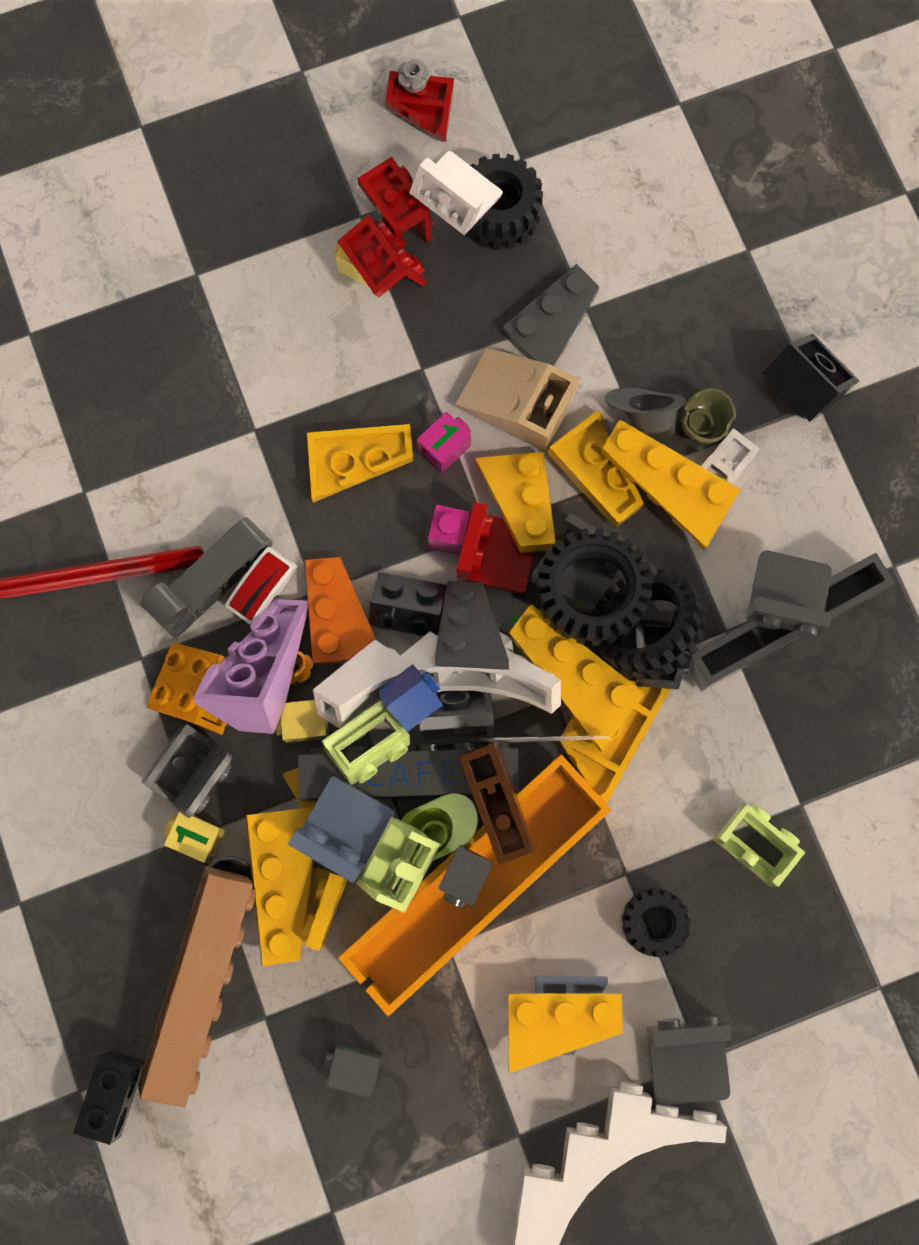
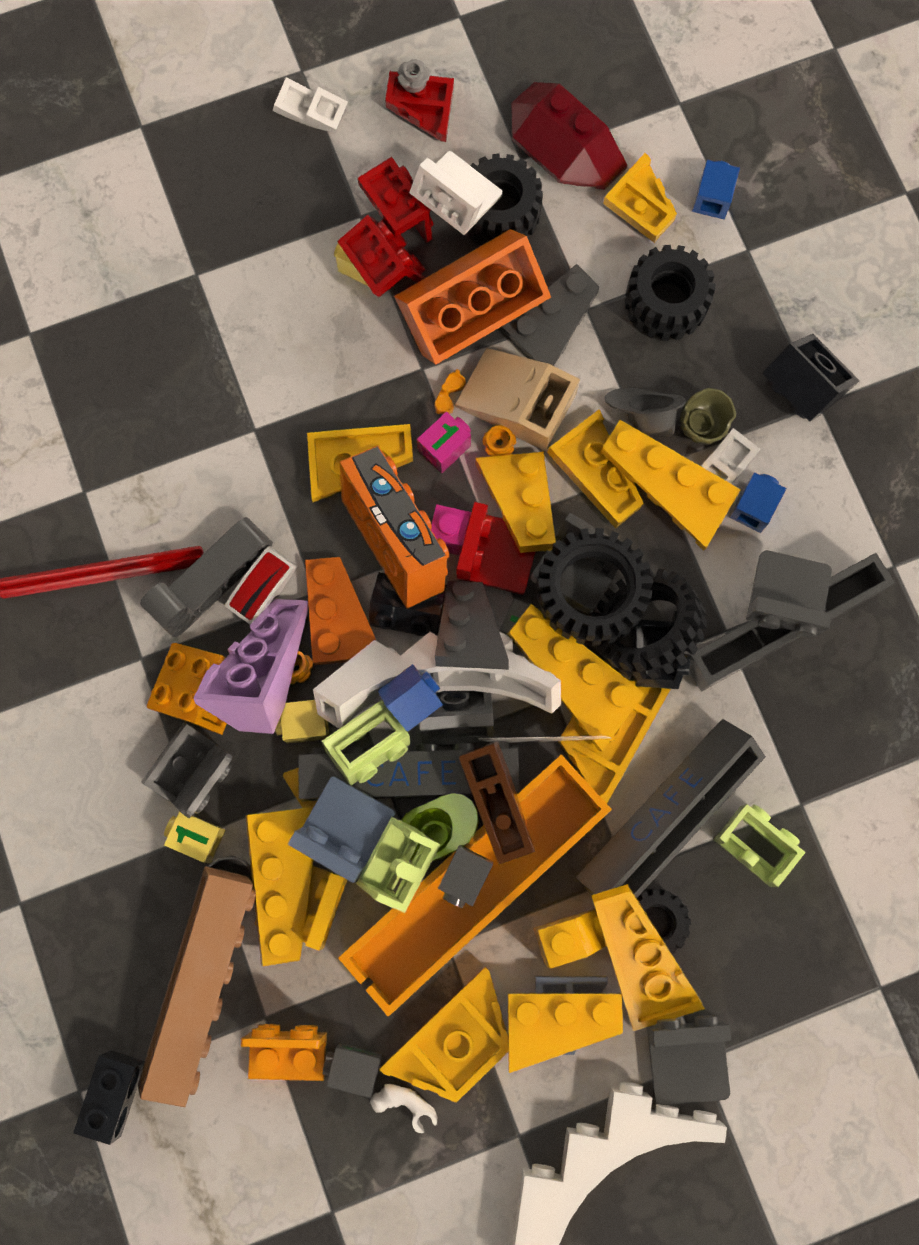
none -> light orange bracket [241,1024,327,1081]
none -> white slope [272,77,348,132]
none -> brick [340,446,449,609]
none -> white piece [370,1084,438,1133]
none -> yellow wing [379,967,508,1103]
none -> orange brick [394,229,551,365]
none -> light orange piece [434,369,466,414]
none -> light orange plate [482,425,516,456]
none -> dark red wedge [511,82,628,190]
none -> yellow slope [533,908,607,969]
none -> dark grey brick [575,719,766,898]
none -> yellow wing [591,884,705,1031]
none -> yellow wing [603,153,677,243]
none -> black tyre [625,244,716,341]
none -> blue brick [692,160,740,220]
none -> blue brick [729,472,787,533]

